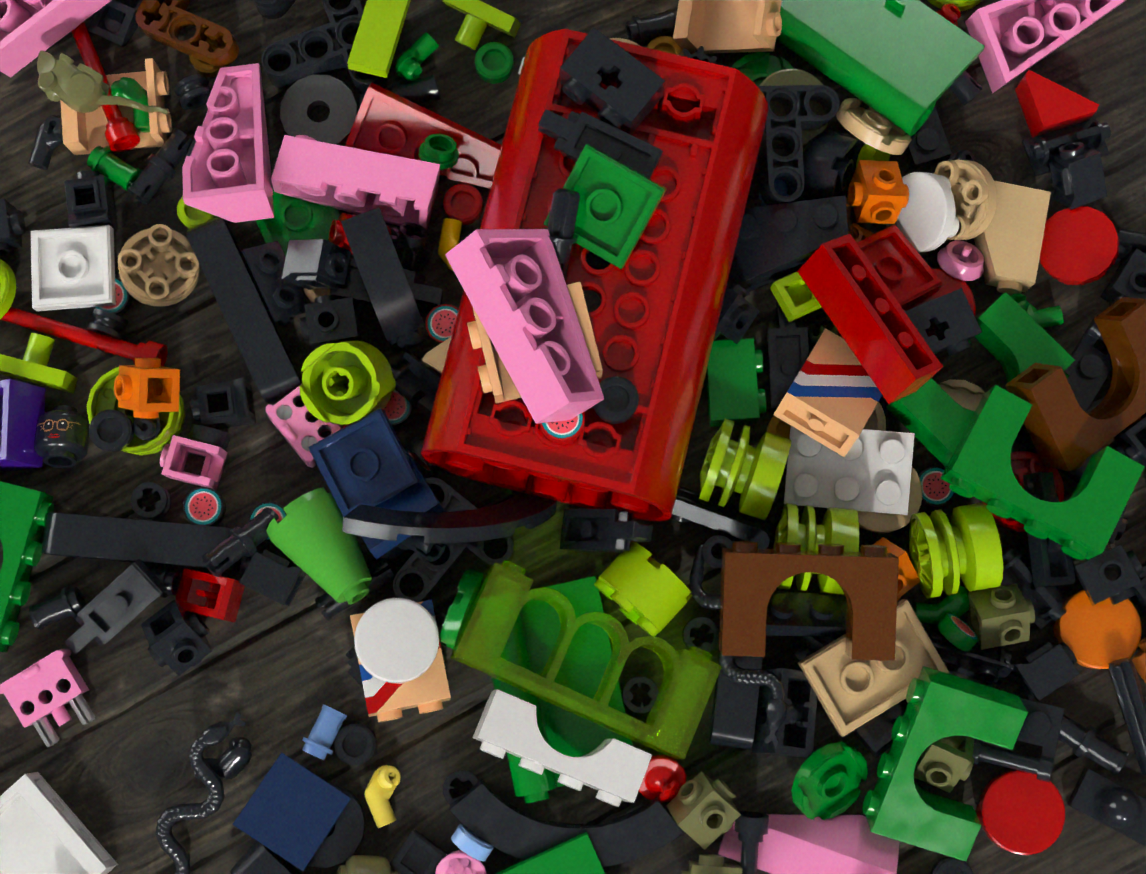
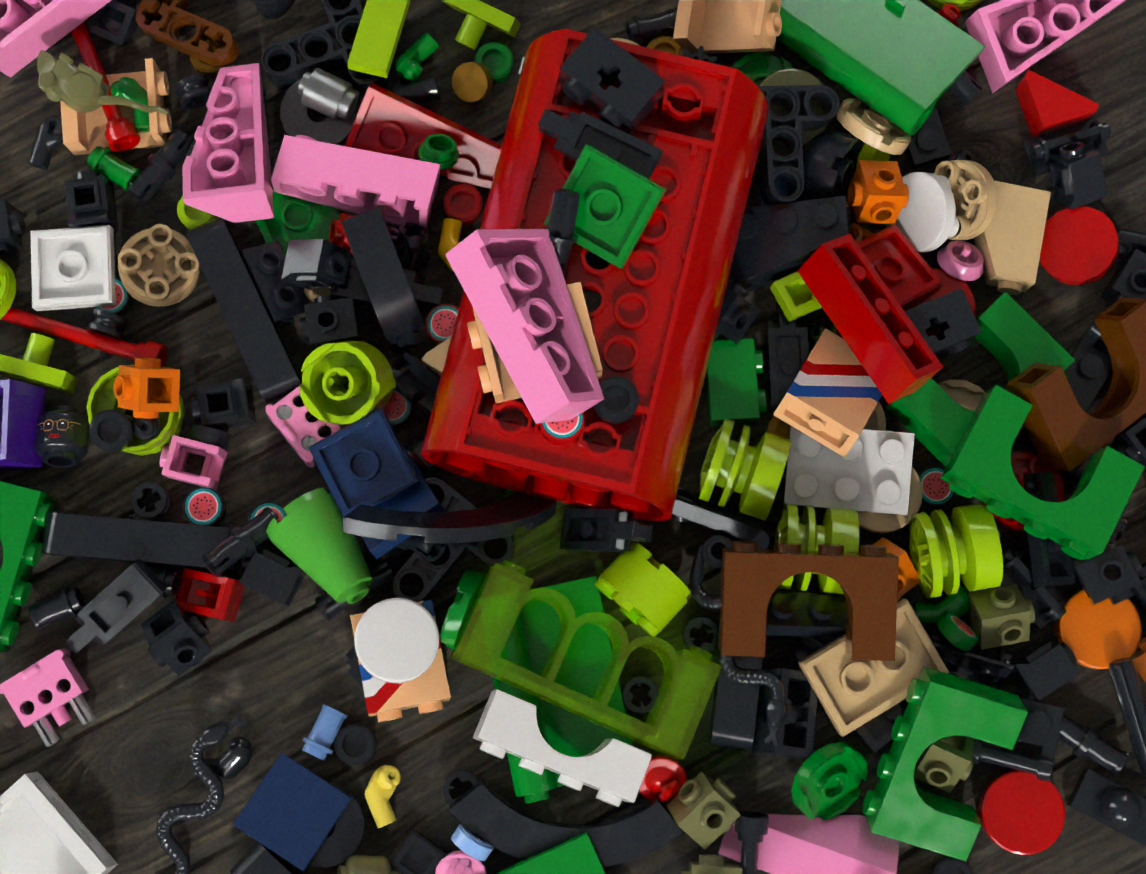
green arm [1010,293,1064,329] -> none
none -> flat silver brick [297,68,360,121]
none -> pearl gold tile [452,62,493,102]

